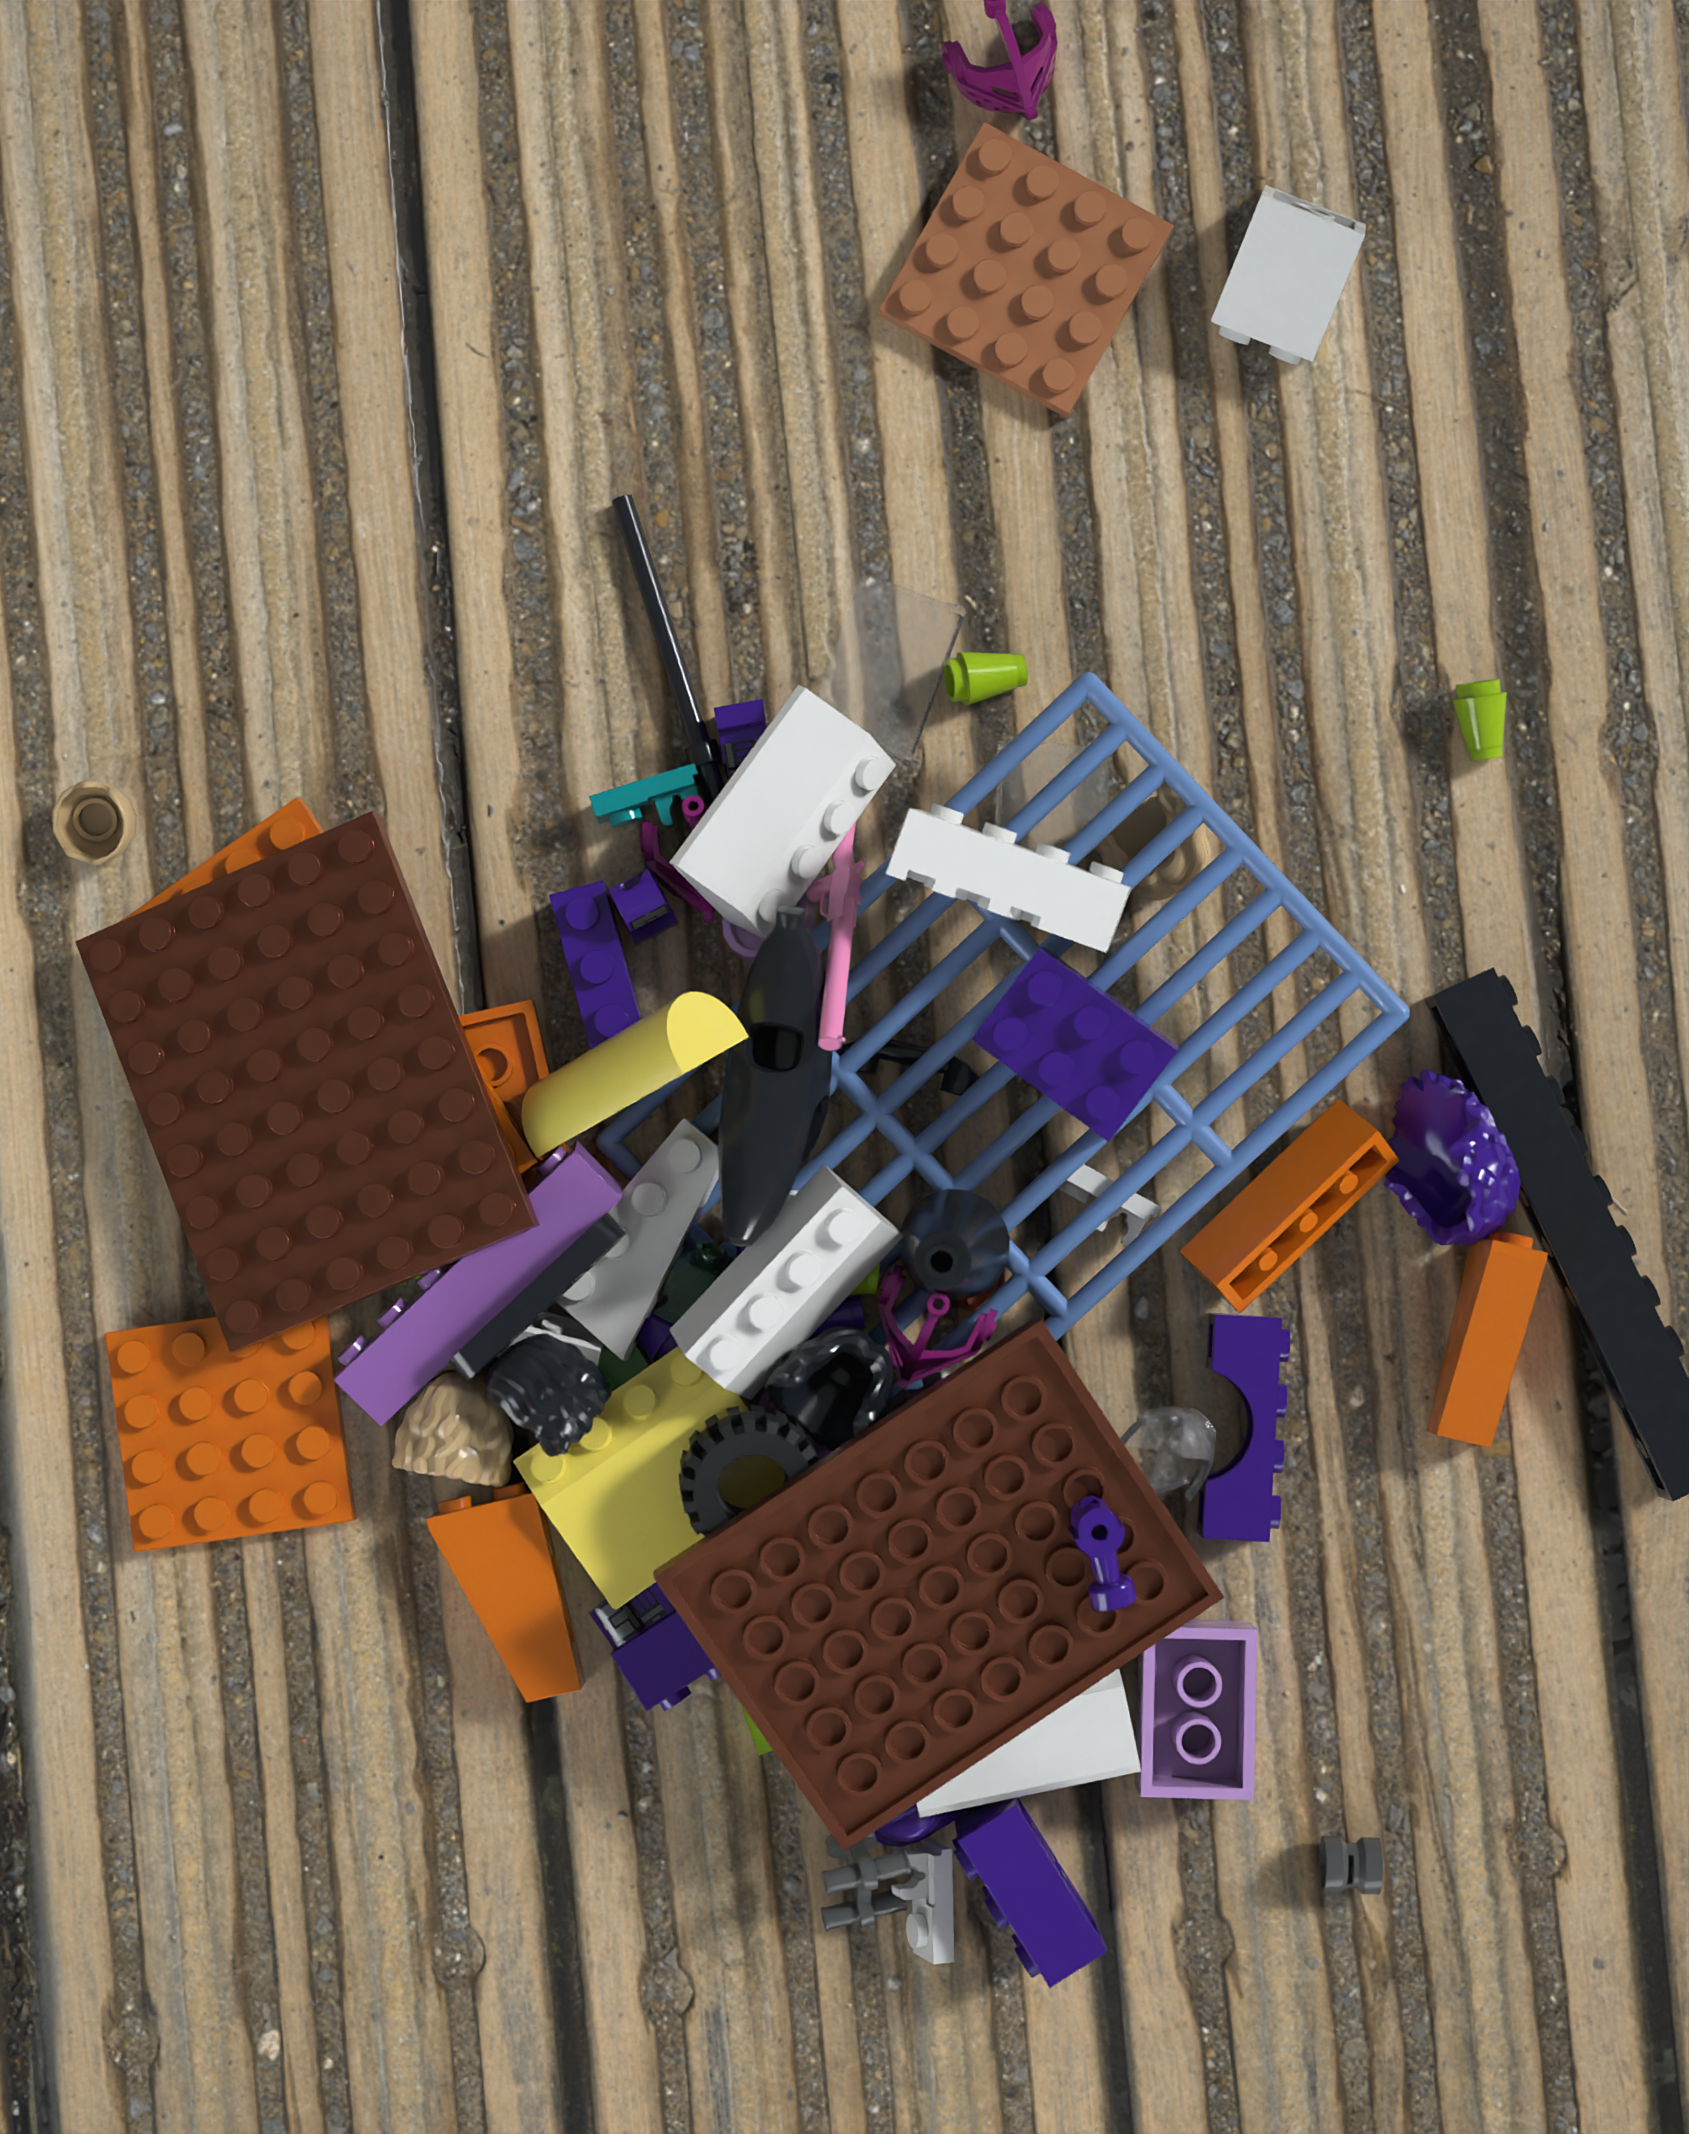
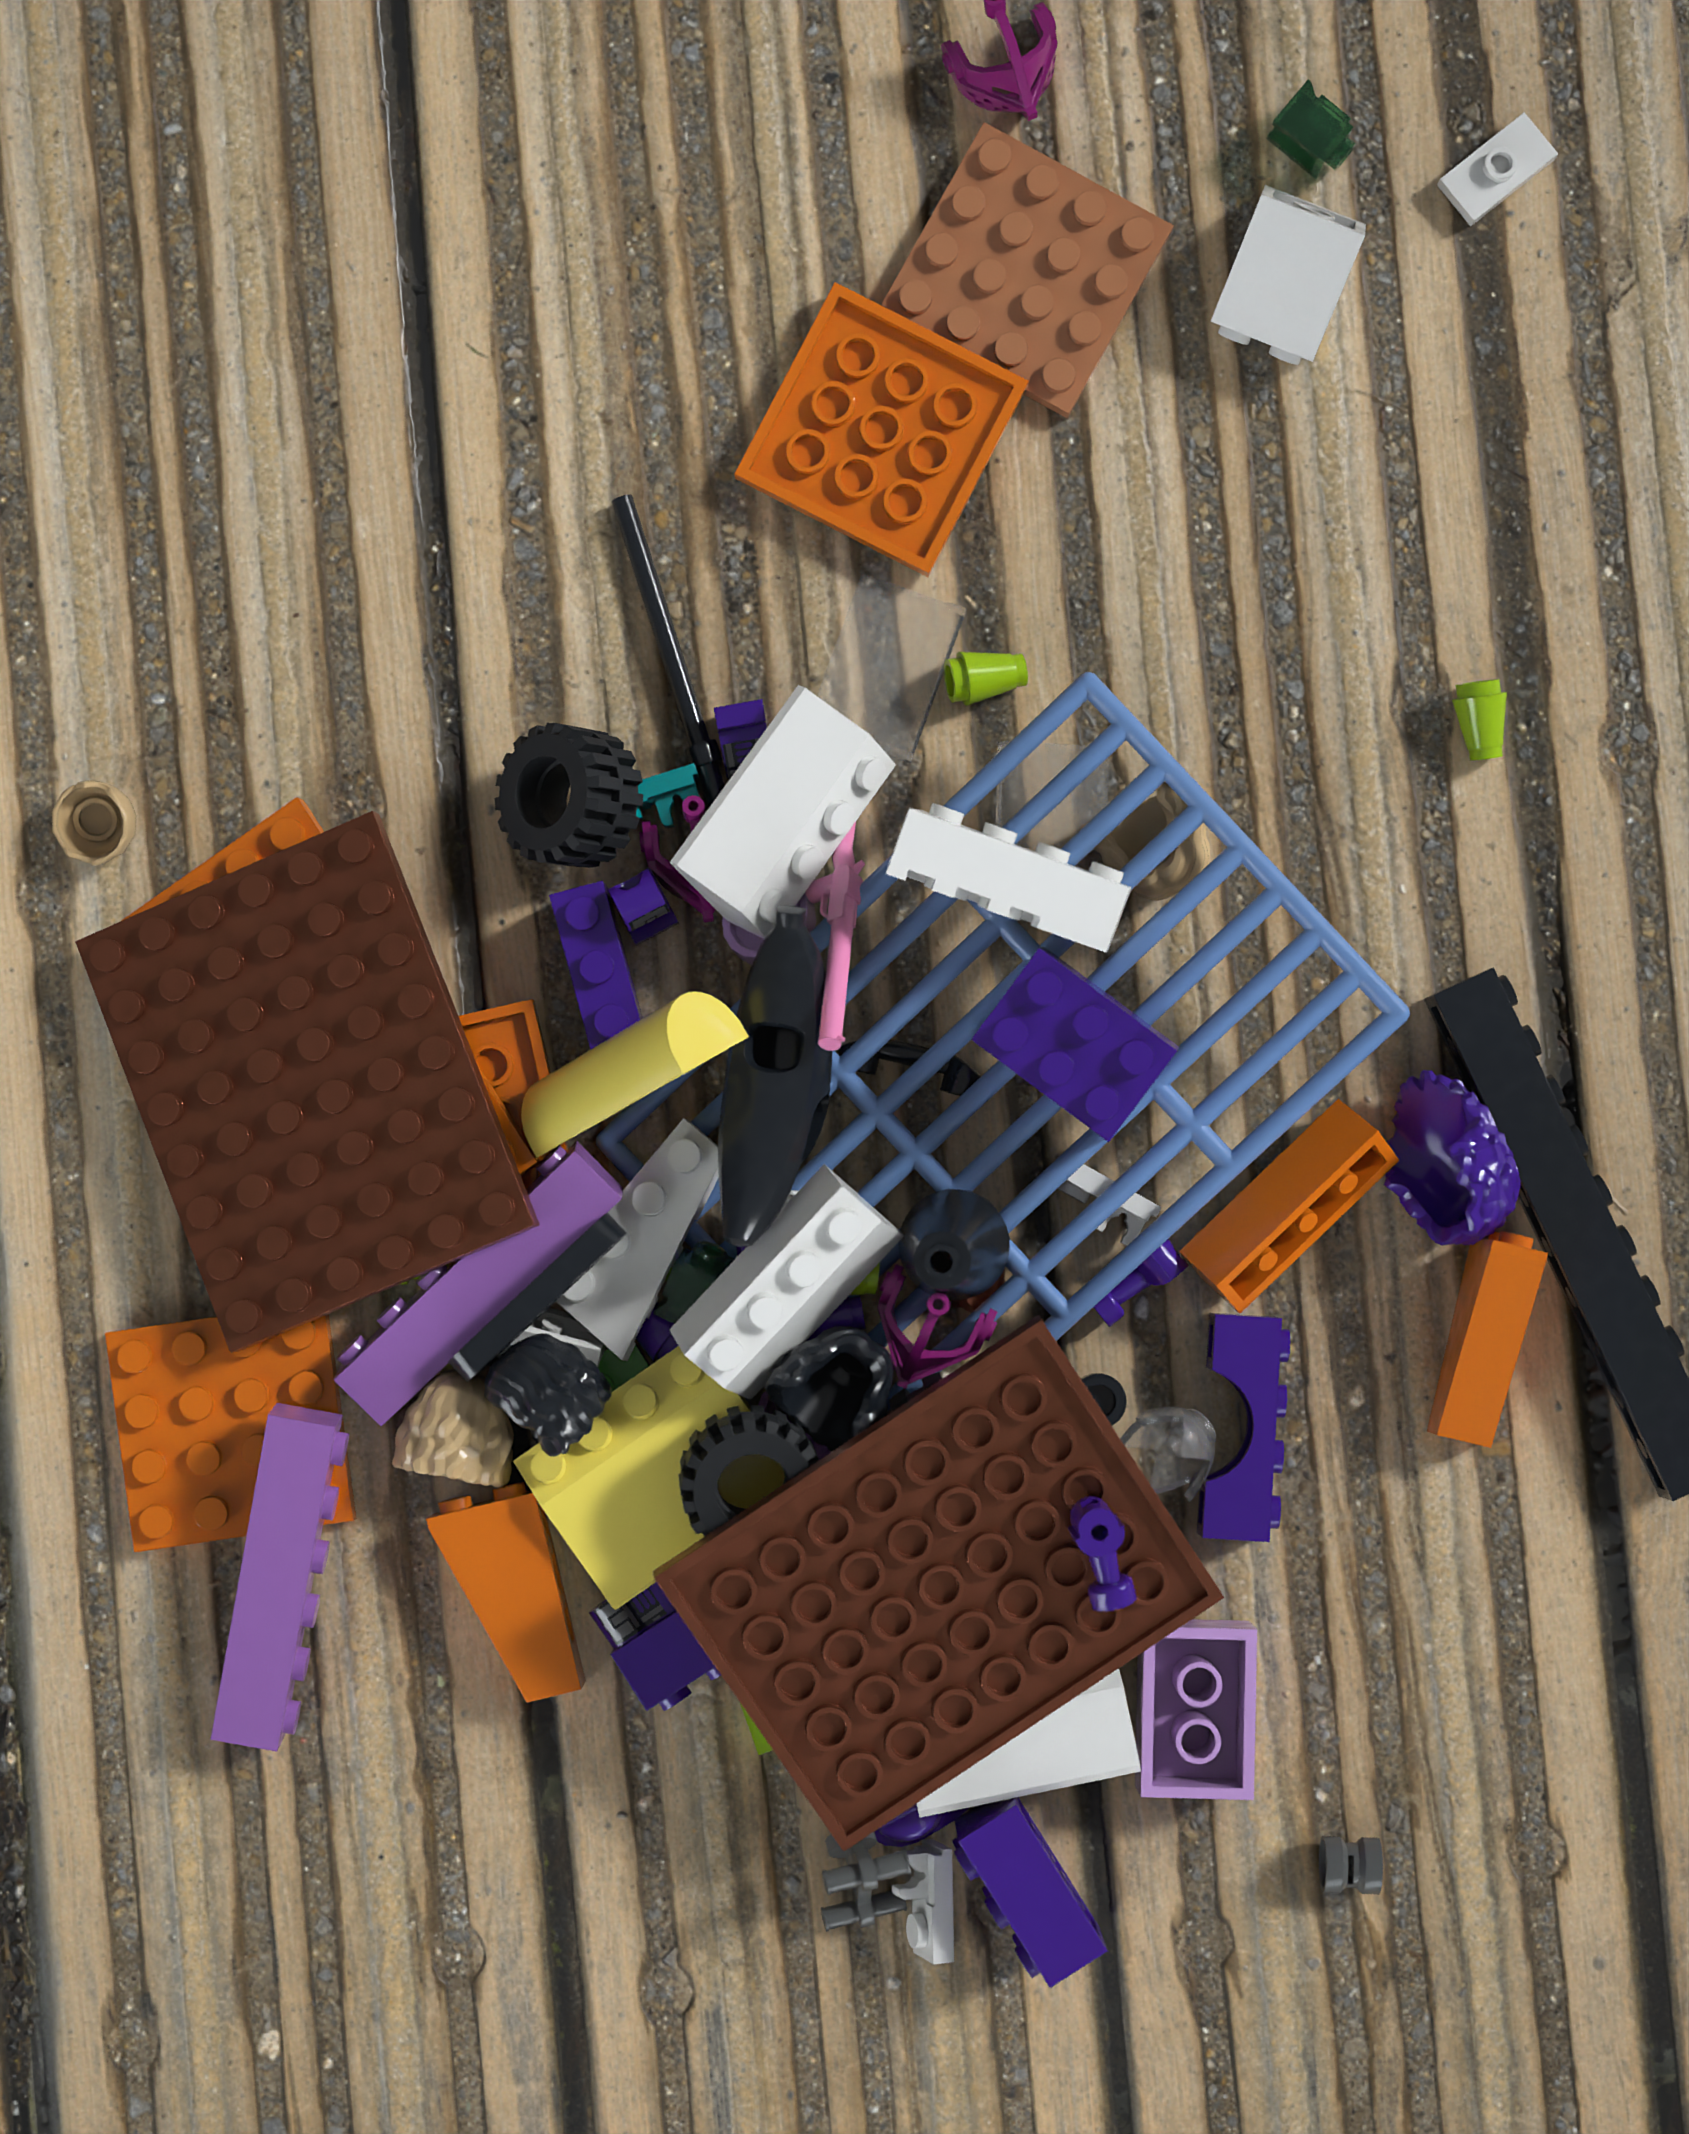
none -> medium lavender brick [211,1403,349,1752]
none -> black tyre [494,723,643,868]
none -> orange plate [734,282,1029,577]
none -> black tile [1081,1373,1127,1426]
none -> dark purple leg [1093,1239,1189,1328]
none -> clear green window [1266,79,1356,179]
none -> white plate [1437,112,1558,226]

